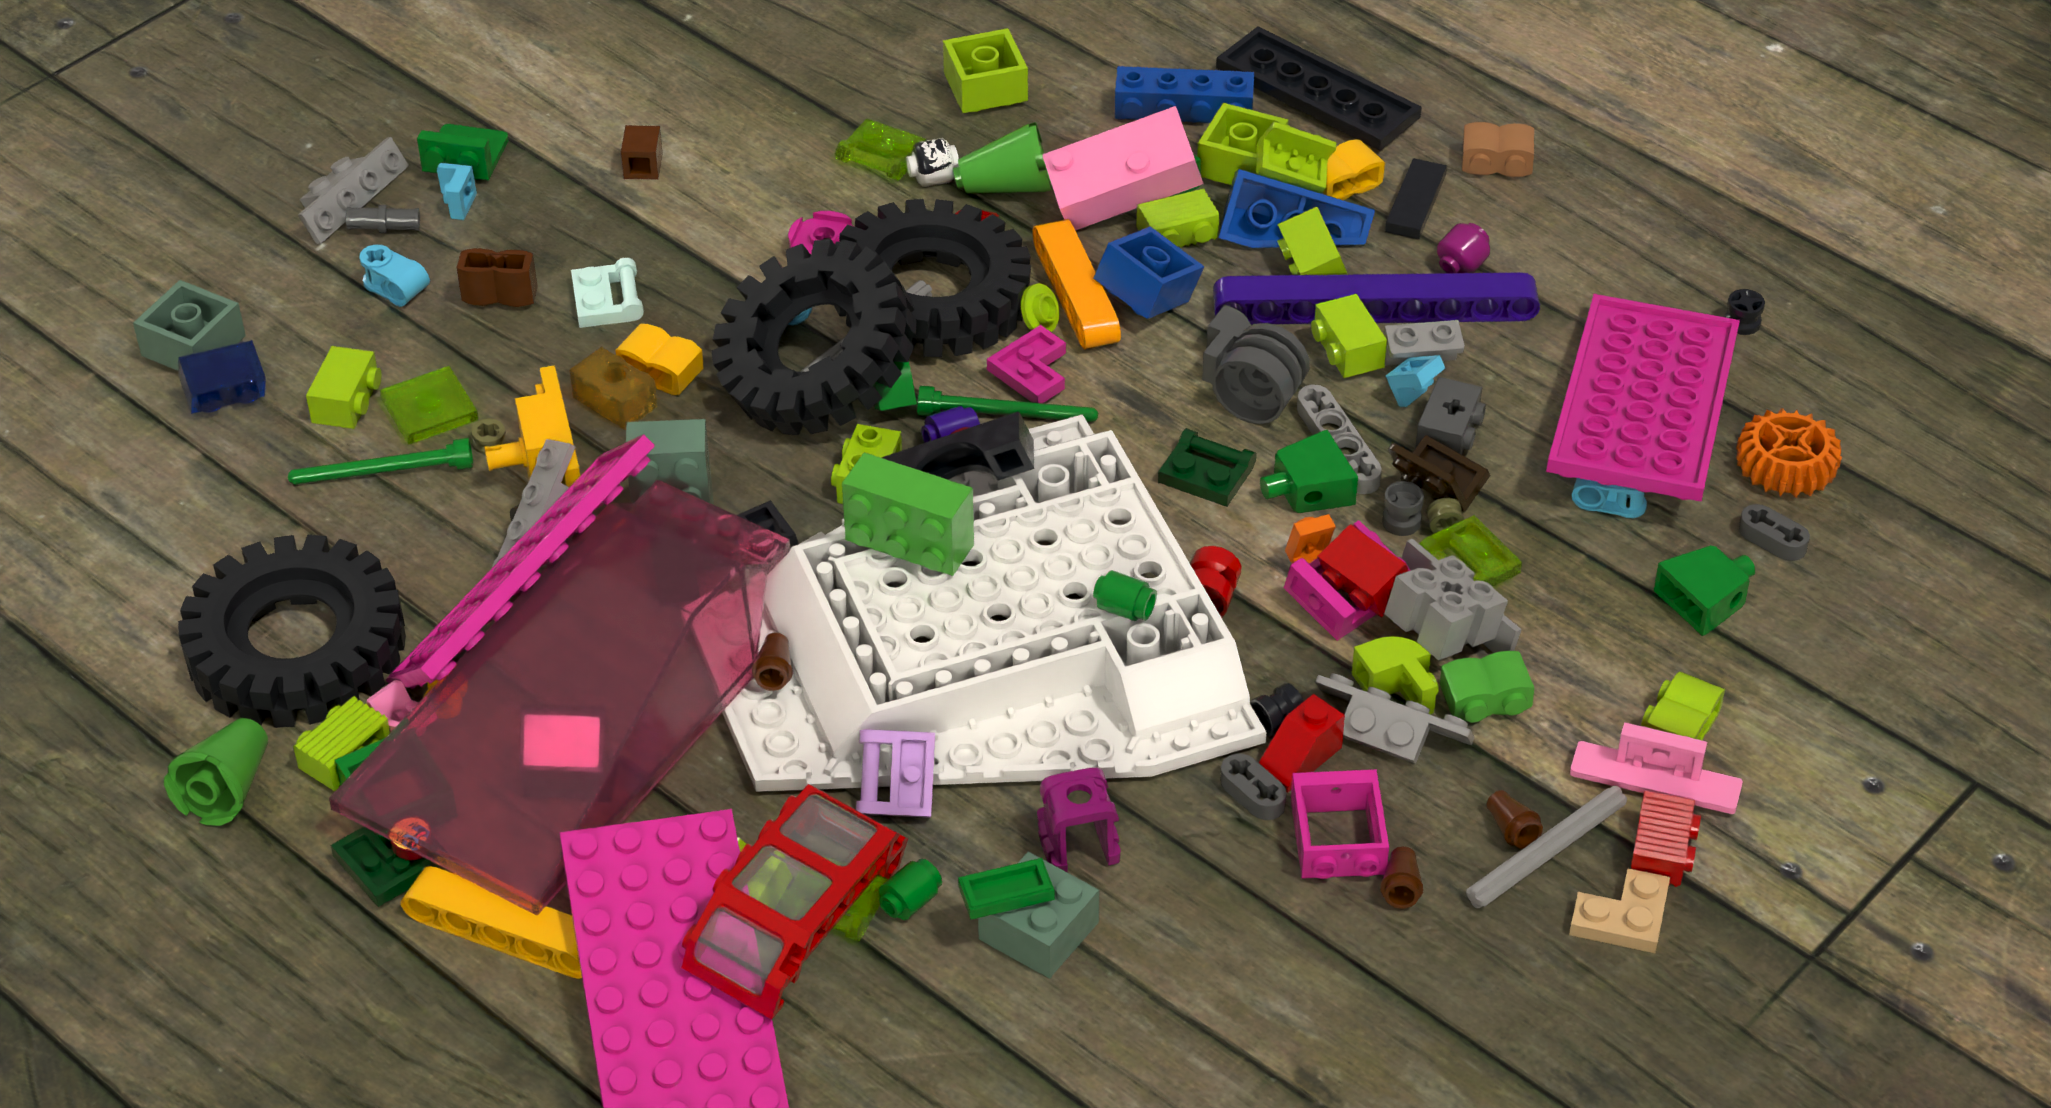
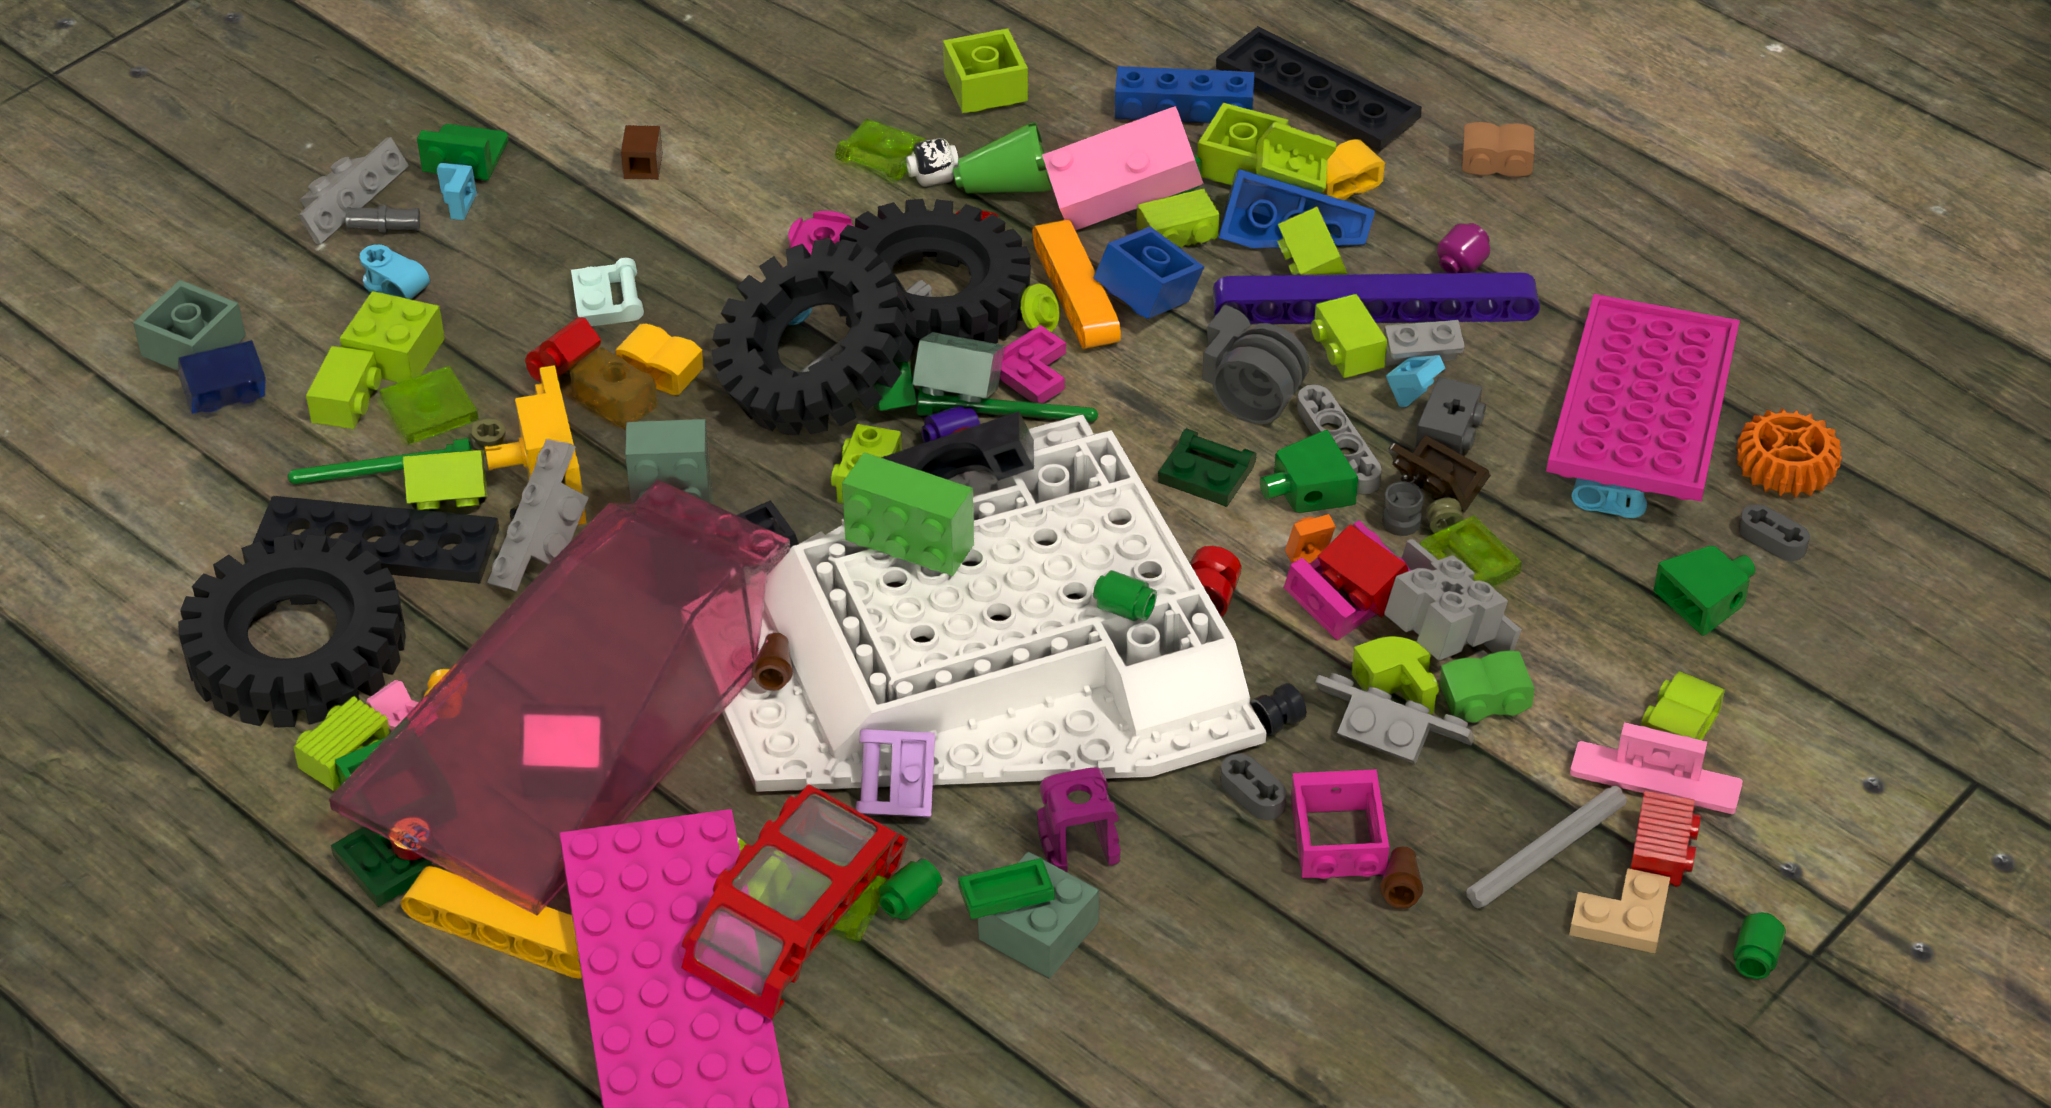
bright green cone [164,718,268,826] -> none
dark pink plate [385,434,655,689] -> none
reddish brown brick [457,248,538,307] -> none
red slope [1259,694,1345,793] -> none
black tile [1385,158,1447,239] -> none
reddish brown cone [1486,790,1543,849] -> none
black wheel [1725,289,1765,335] -> none
none -> black plate [252,496,499,584]
none -> lime brick [340,291,445,386]
none -> lime brick [403,450,488,510]
none -> red brick [525,317,601,384]
none -> sand green brick [912,332,1005,403]
none -> green brick [1733,912,1786,979]

